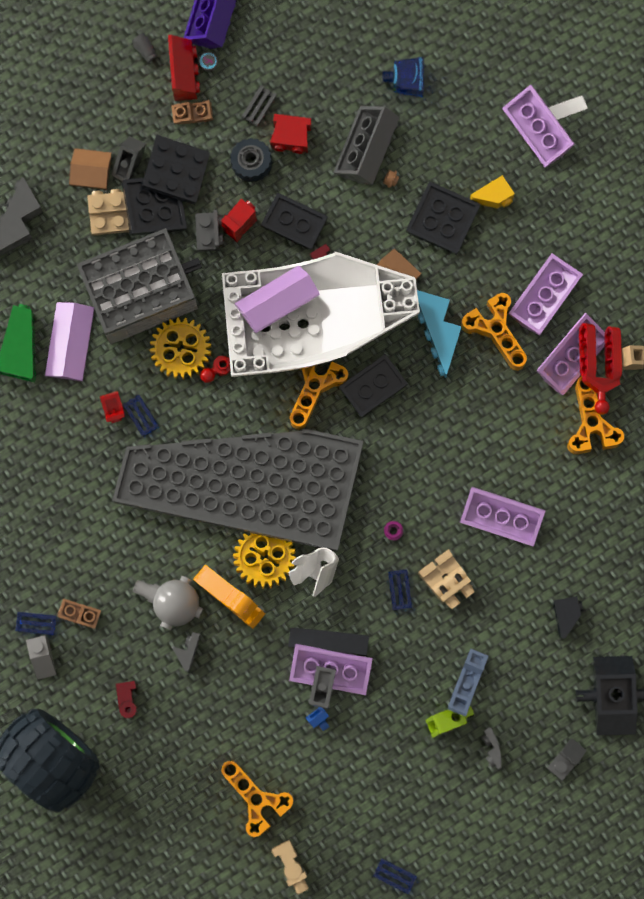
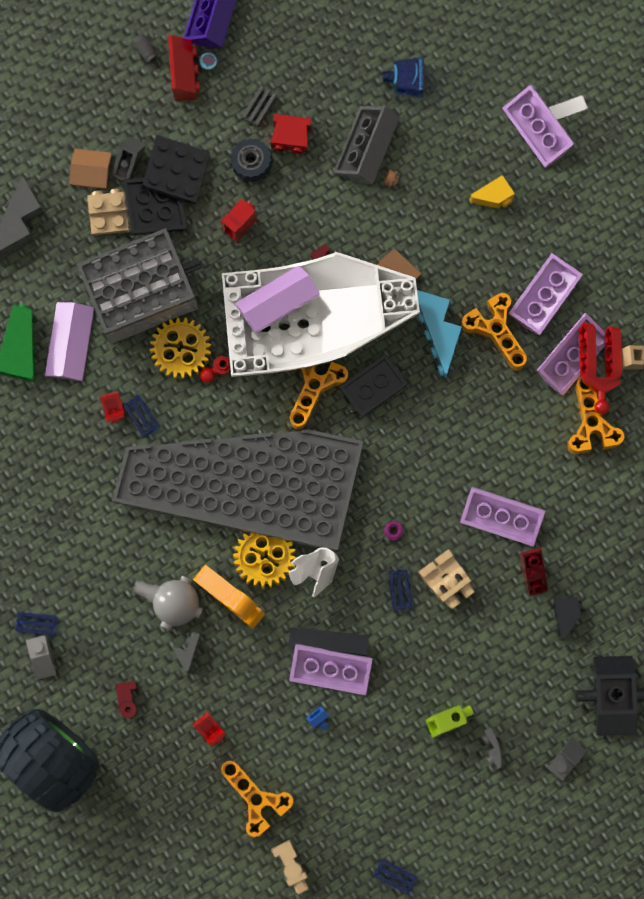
medium nougat slope [57,598,101,629] -> none
medium nougat slope [171,100,213,124] -> none
dark grey bracket [195,210,223,252] -> none
black plate [261,192,328,251] -> none
dark grey slope [309,666,336,709] -> none
black plate [406,181,481,255] -> none
sand blue slope [447,649,488,717] -> none
none -> red bracket [193,712,226,746]
none -> dark red slope [519,548,548,596]

